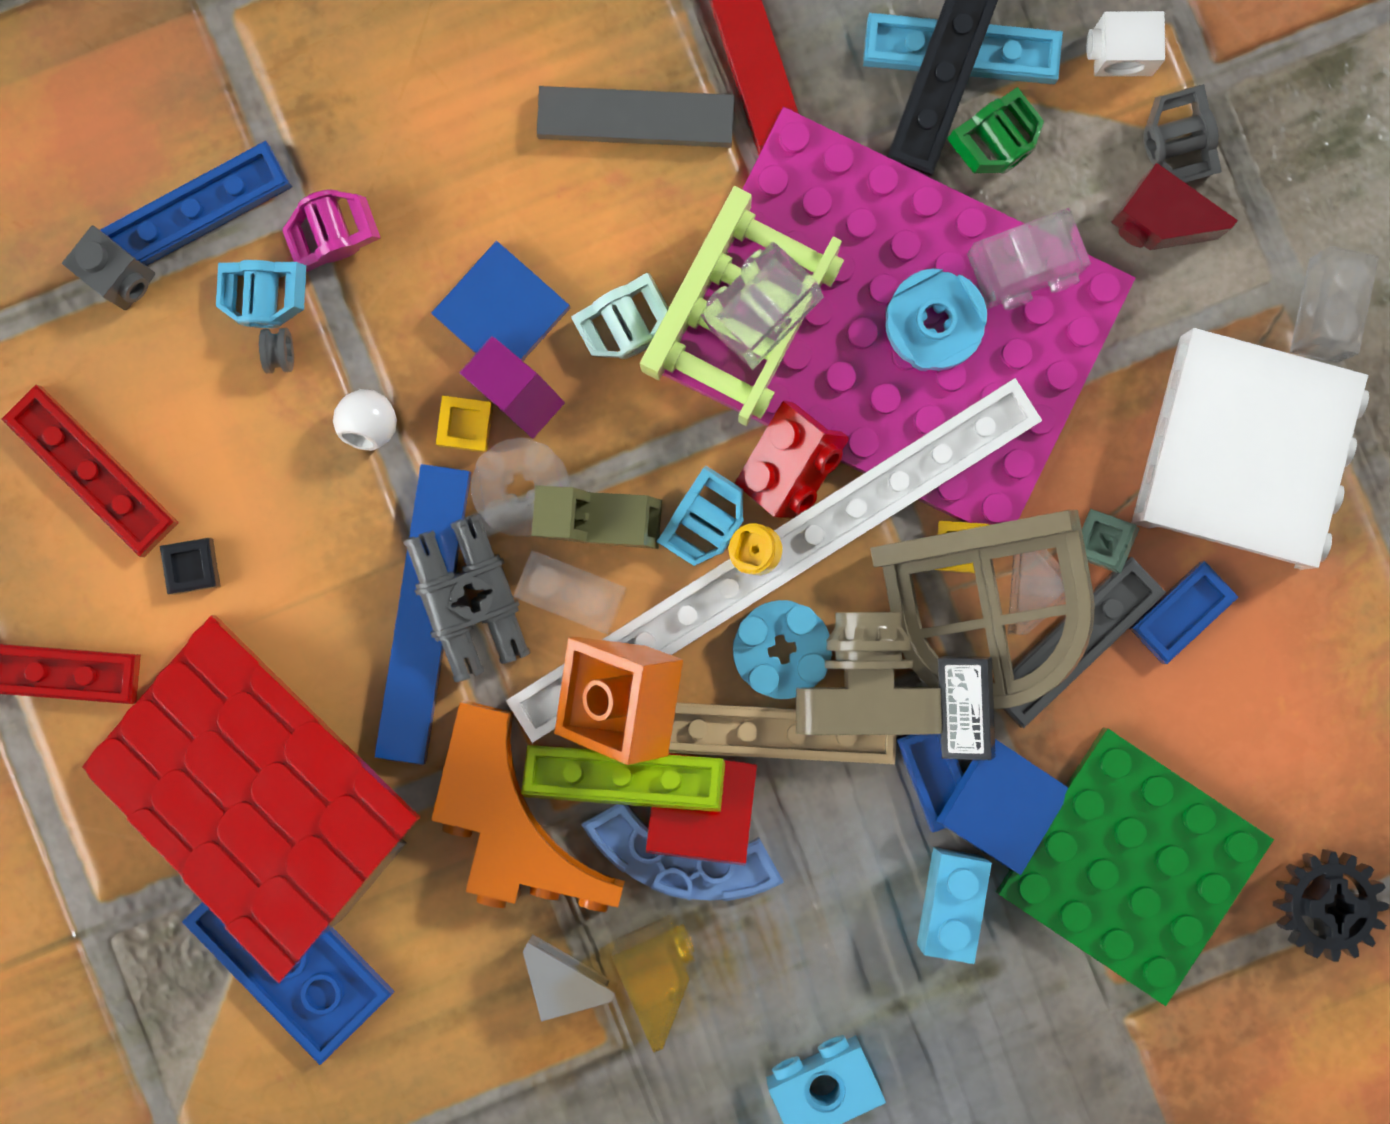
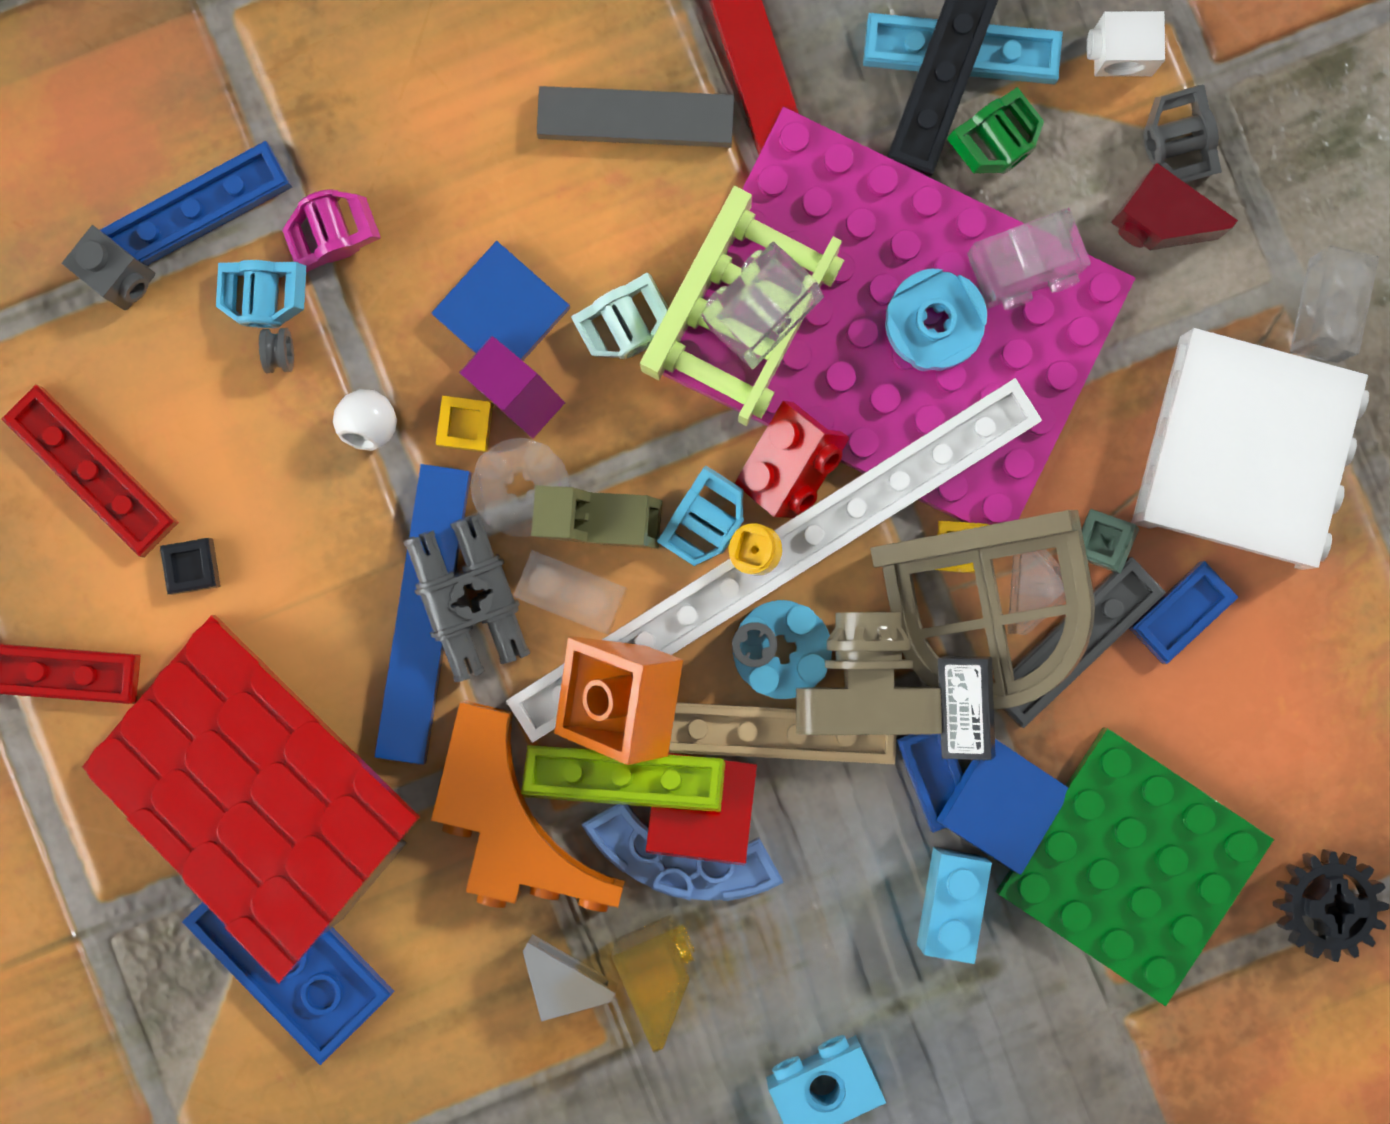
none -> dark grey bush [732,622,777,667]

